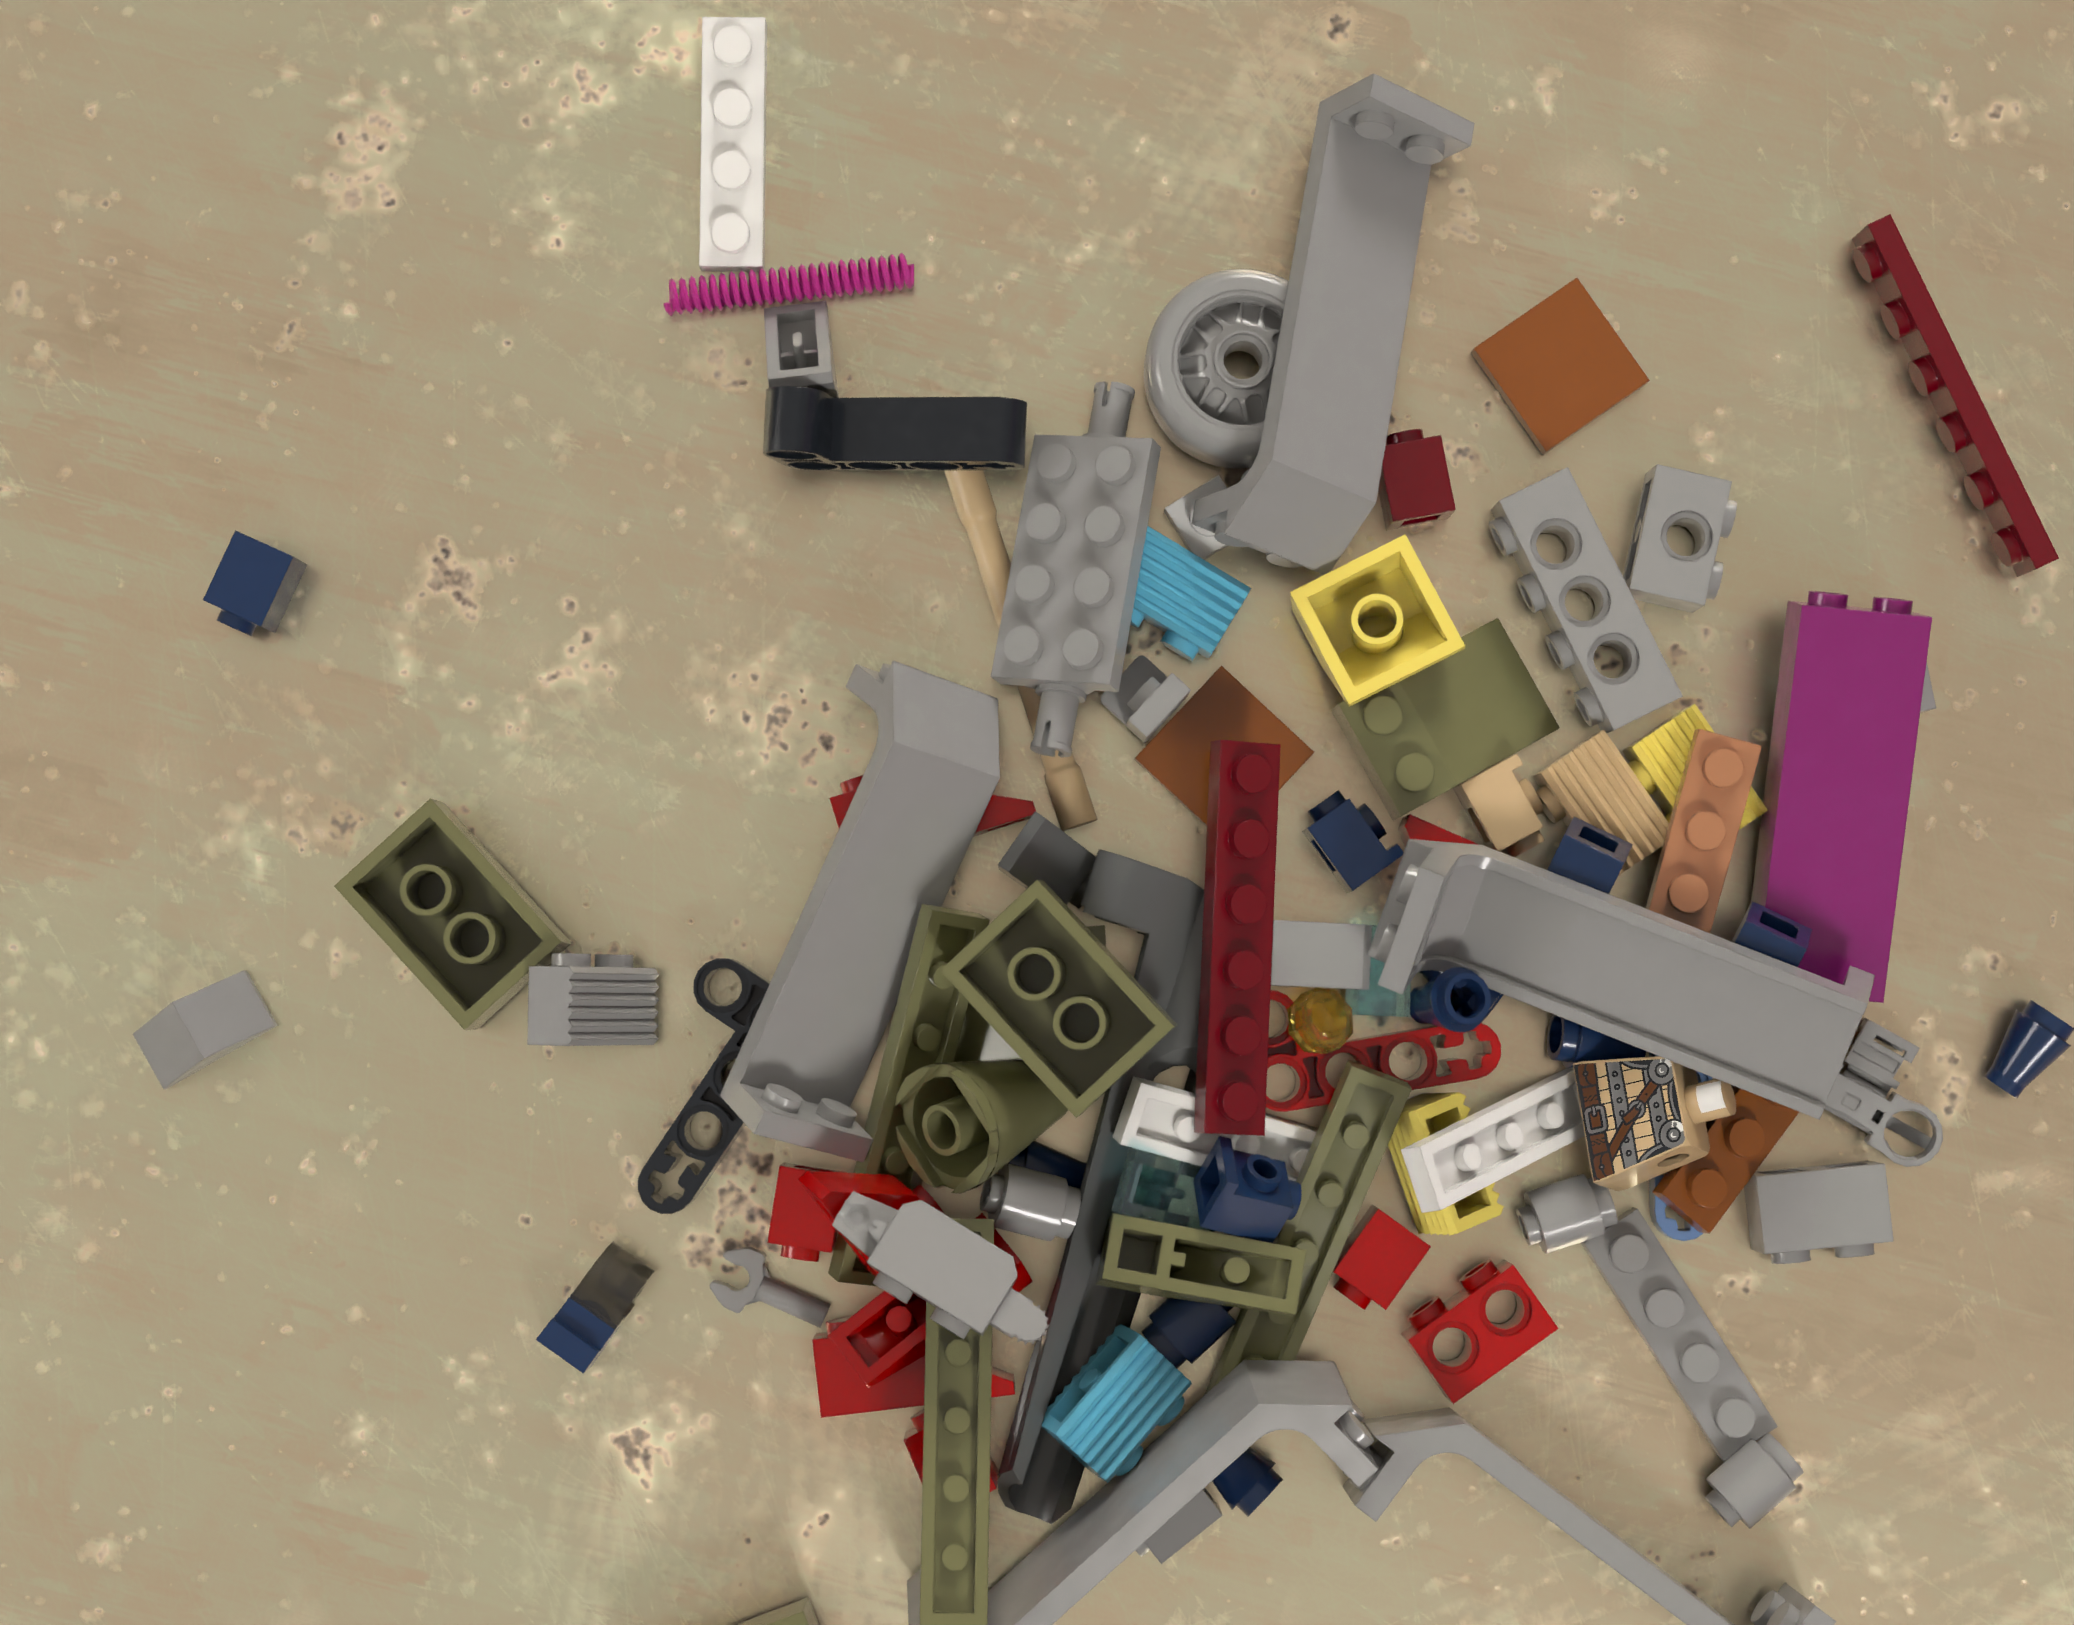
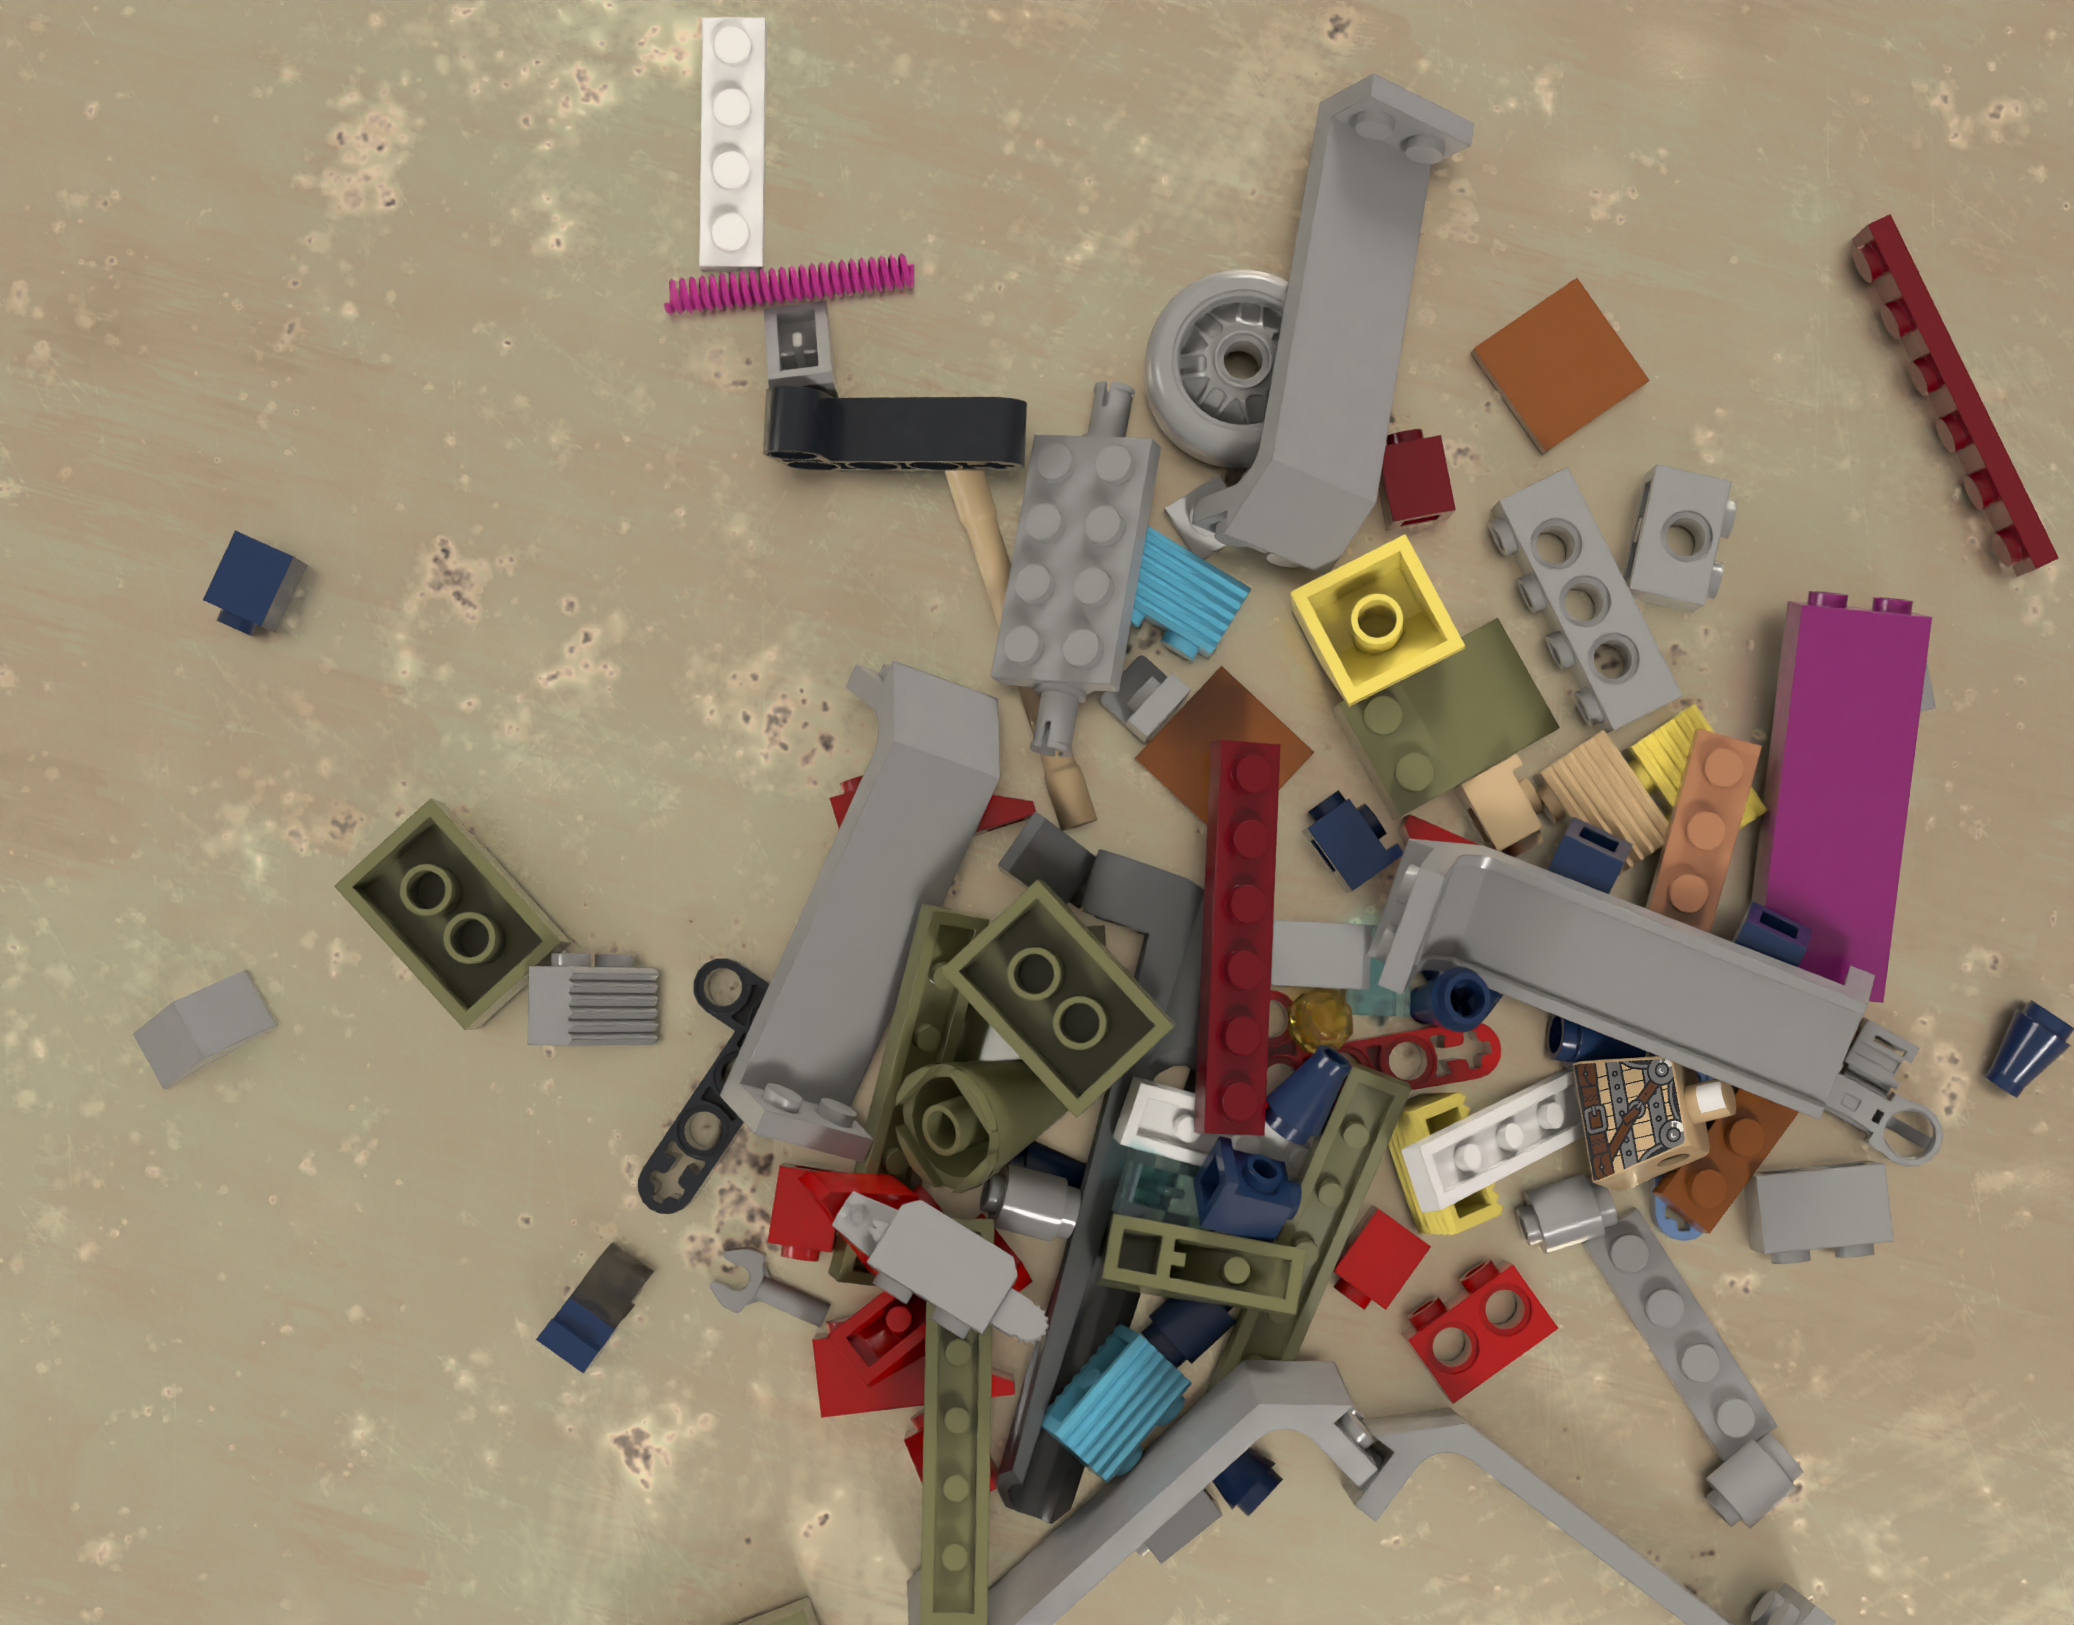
none -> dark blue cone [1265,1045,1352,1145]

